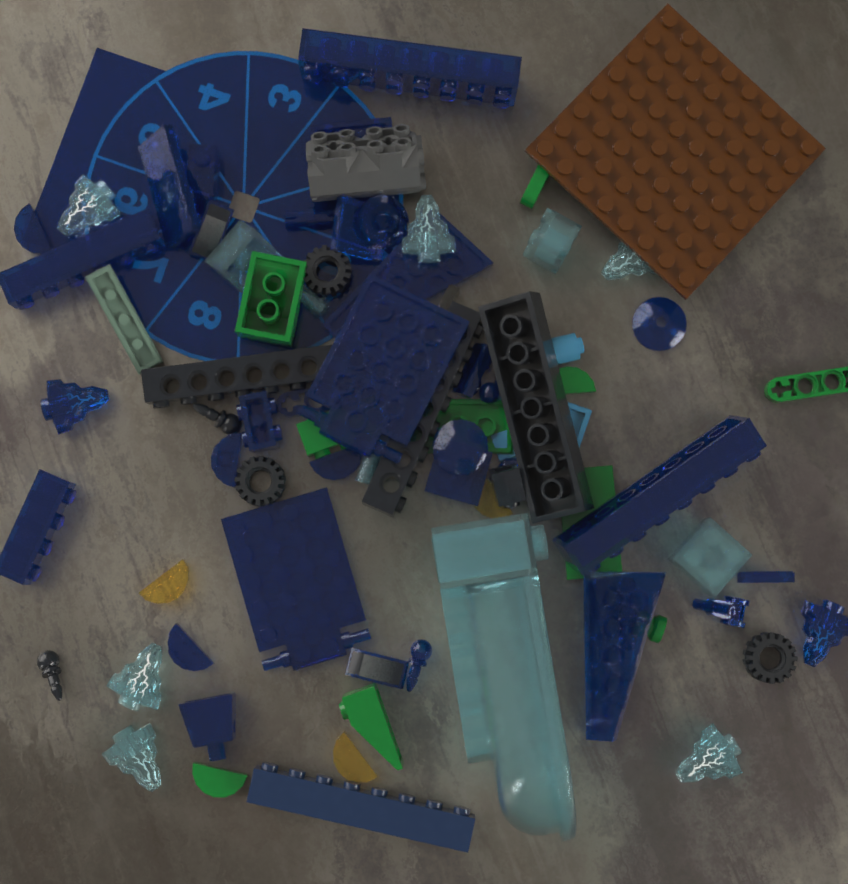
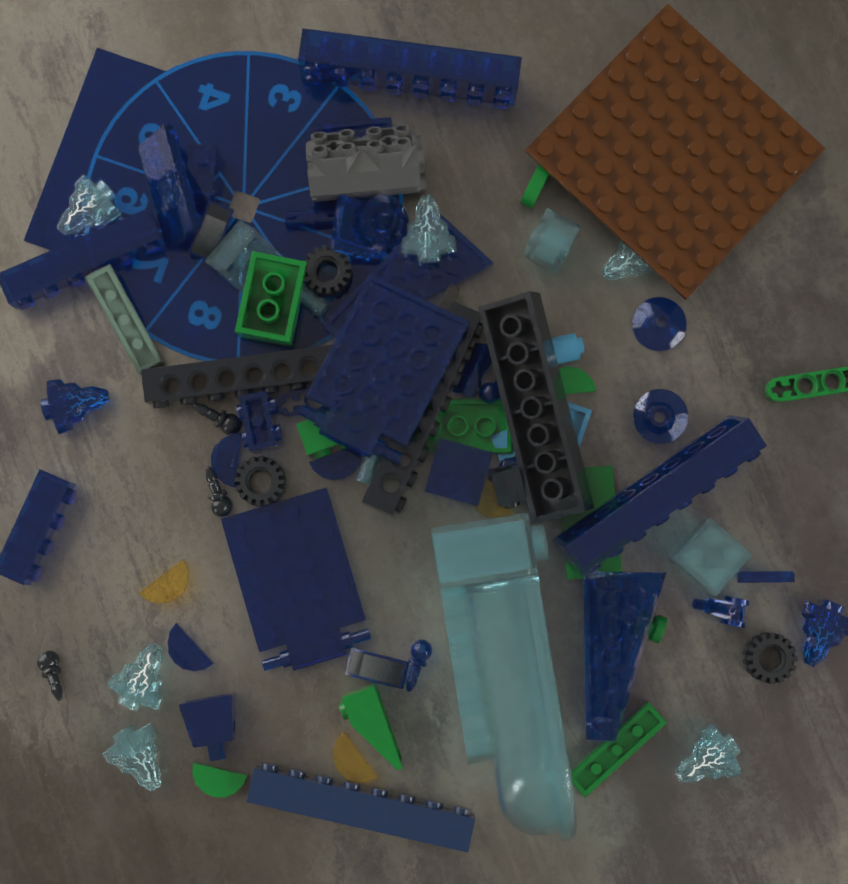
clear blue tile [14,203,55,256] -> none
clear blue dish [433,420,488,475] -> none
none -> black bar [206,466,233,517]
none -> green tile [565,701,667,798]
none -> clear blue dish [633,389,688,444]

